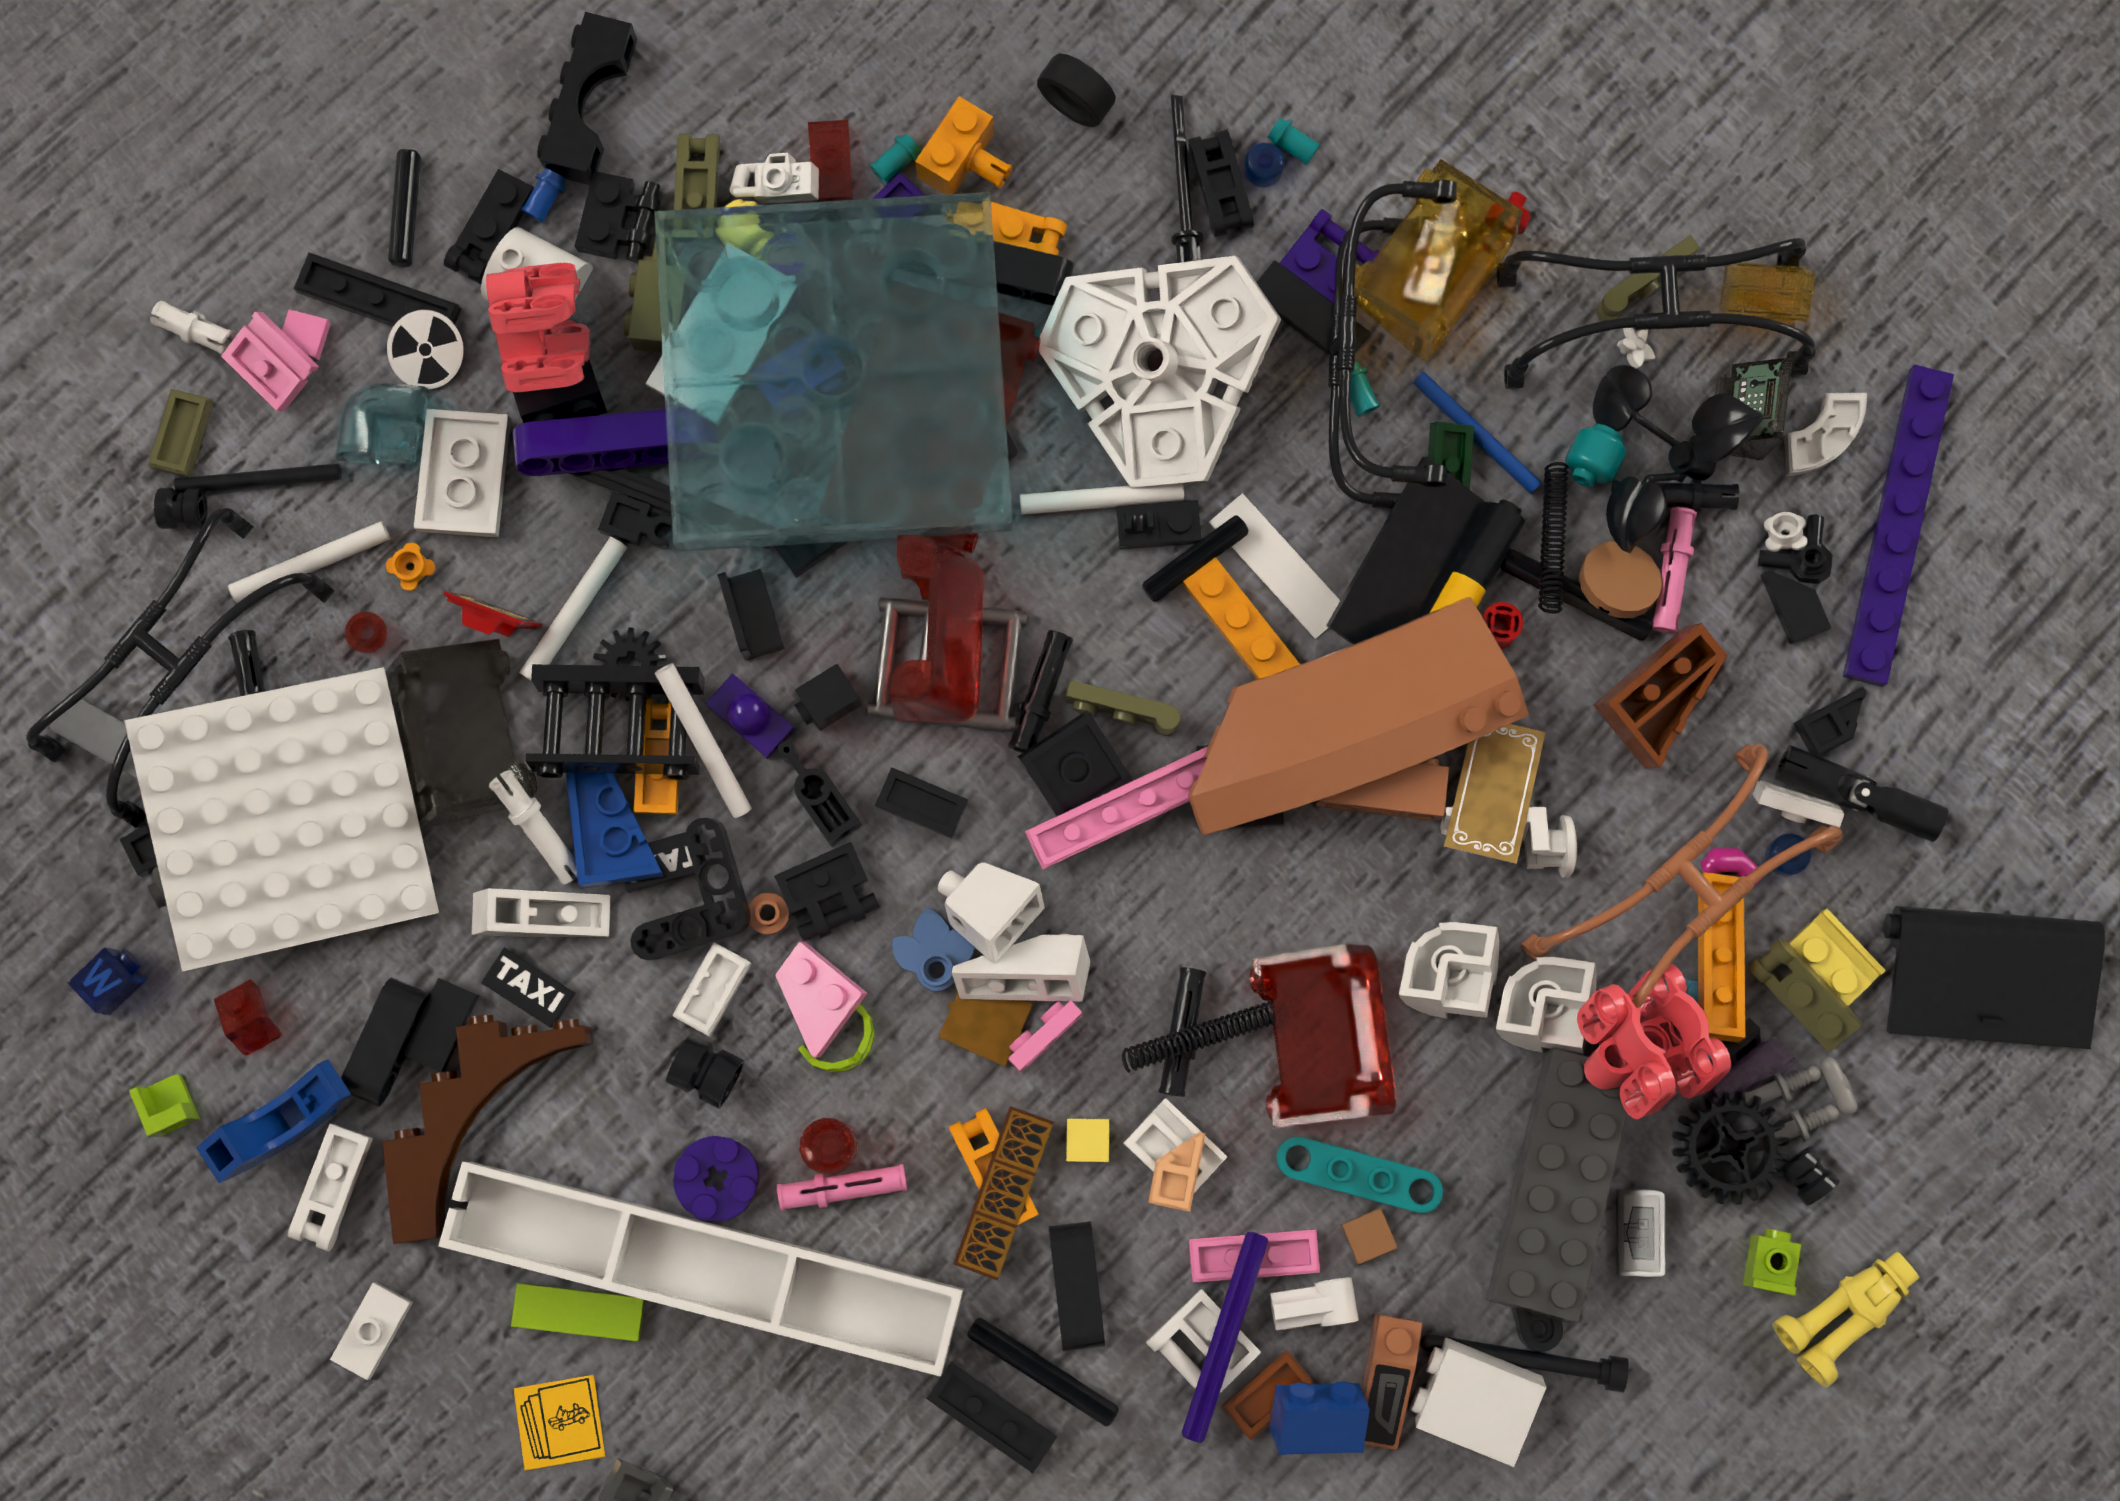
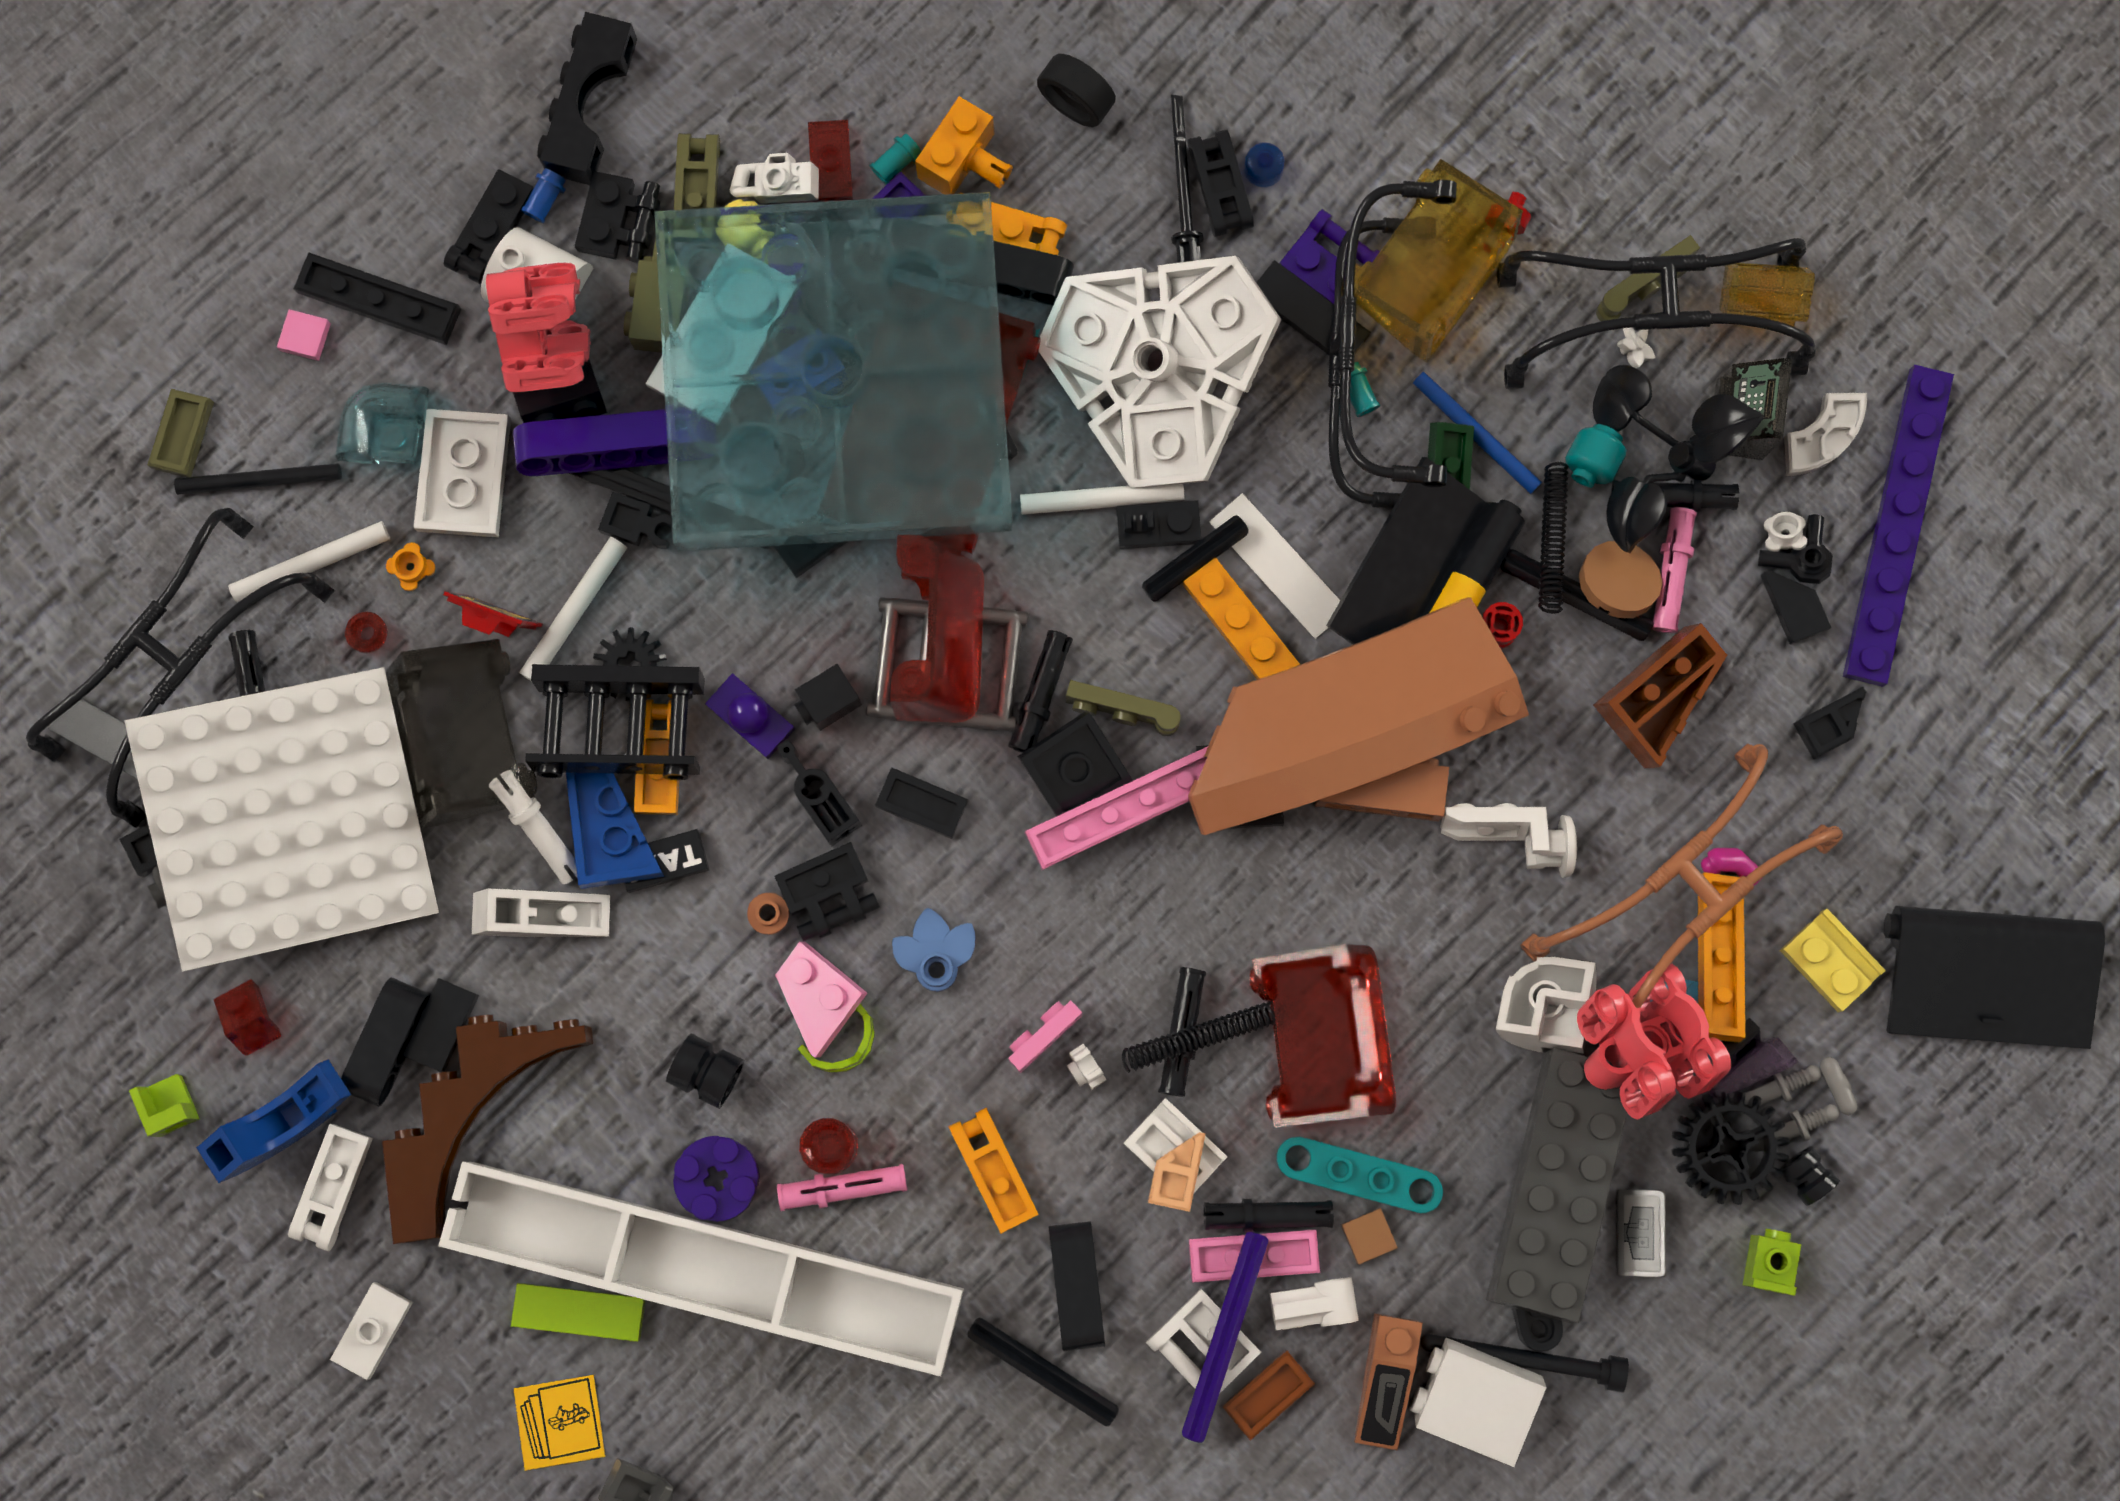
clear blue brick [68,947,147,1015] -> none
white pin [150,301,236,355] -> none
black wheel [154,488,208,529] -> none
bright pink plate [221,312,319,411] -> none
white sticker [387,310,464,389] -> none
black axle [388,149,421,267] -> none
black tile [481,948,576,1028] -> none
black beam [630,818,751,960] -> none
white piece [655,663,752,818] -> none
white plate [672,942,752,1037] -> none
black panel [717,569,785,661] -> none
black plate [926,1361,1057,1473] -> none
white torso [938,862,1045,964] -> none
pearl gold piece [938,994,1033,1067] -> none
white slope [952,934,1090,1002] -> none
sticker [954,1106,1054,1280] -> none
light yellow tile [1066,1119,1109,1162] -> none
teal pin [1267,117,1321,166] -> none
blue brick [1269,1382,1370,1455] -> none
white brick [1399,922,1499,1019] -> none
clear yellow hinge [1402,195,1469,309] -> none
pearl gold sticker [1444,724,1546,864] -> none
olive plate [1748,937,1863,1052] -> none
white plate [1753,780,1844,828] -> none
clear blue piece [1765,833,1811,877] -> none
light yellow piece [1772,1251,1919,1388] -> none
black piece [1775,745,1948,842] -> none
none -> white plate [1067,1044,1106,1090]
none -> black pin [1203,1199,1334,1233]

